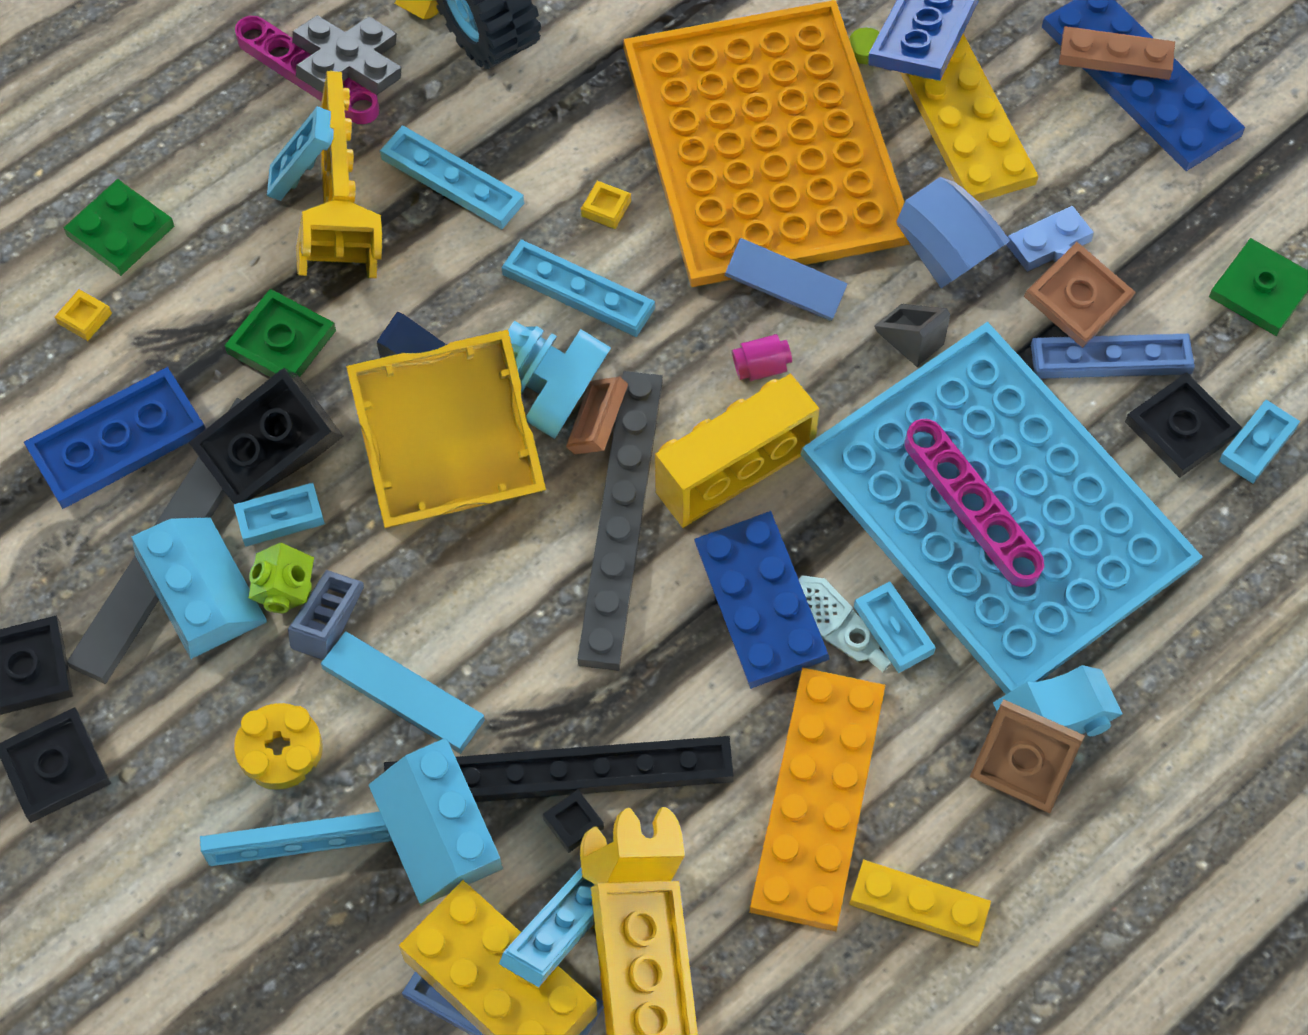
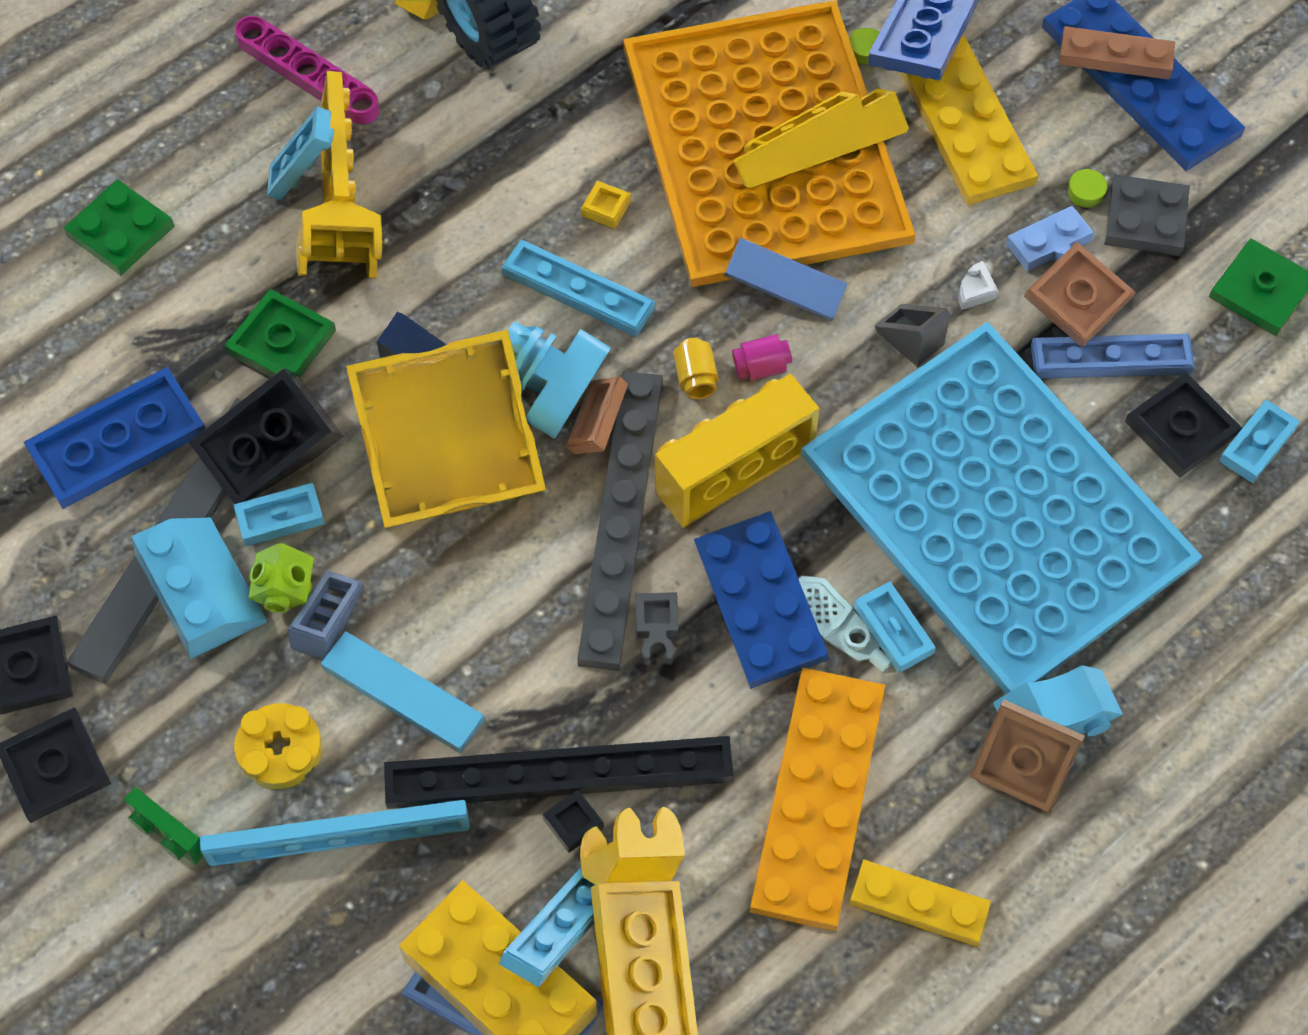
yellow tile [54,289,112,341] -> none
plate [292,15,402,95] -> none
medium azure slope [369,737,503,906] -> none
medium azure plate [380,125,524,229] -> none
medium blue slope [897,177,1010,288] -> none
dark pink beam [904,419,1044,587] -> none
none -> green plate [123,787,204,865]
none -> dark grey plate [636,592,679,665]
none -> yellow brick [673,338,719,400]
none -> yellow wedge [734,88,909,188]
none -> white tile [958,261,999,310]
none -> lime tile [1067,169,1107,208]
none -> dark grey plate [1104,174,1190,256]

